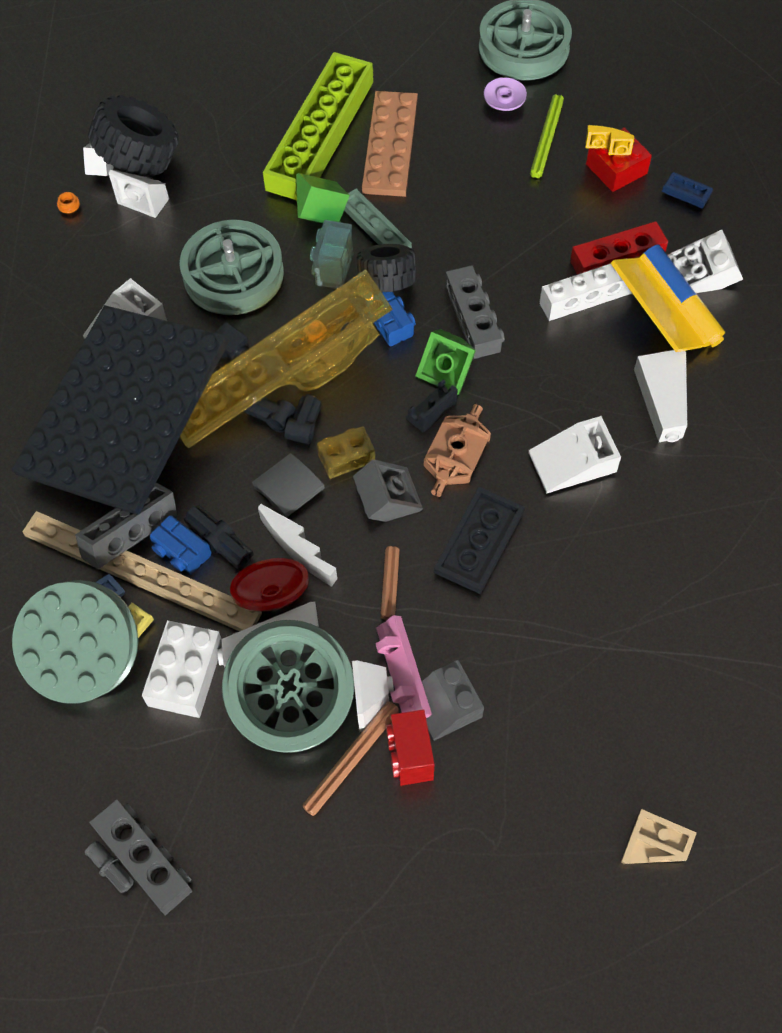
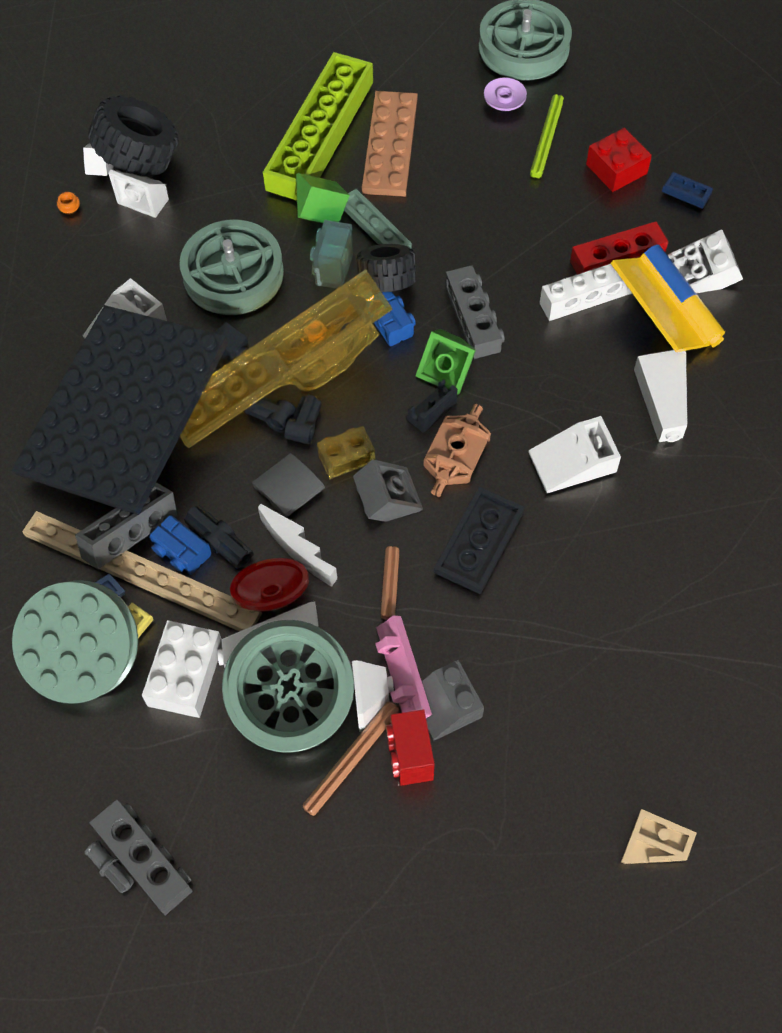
yellow slope [585,125,634,155] -> none

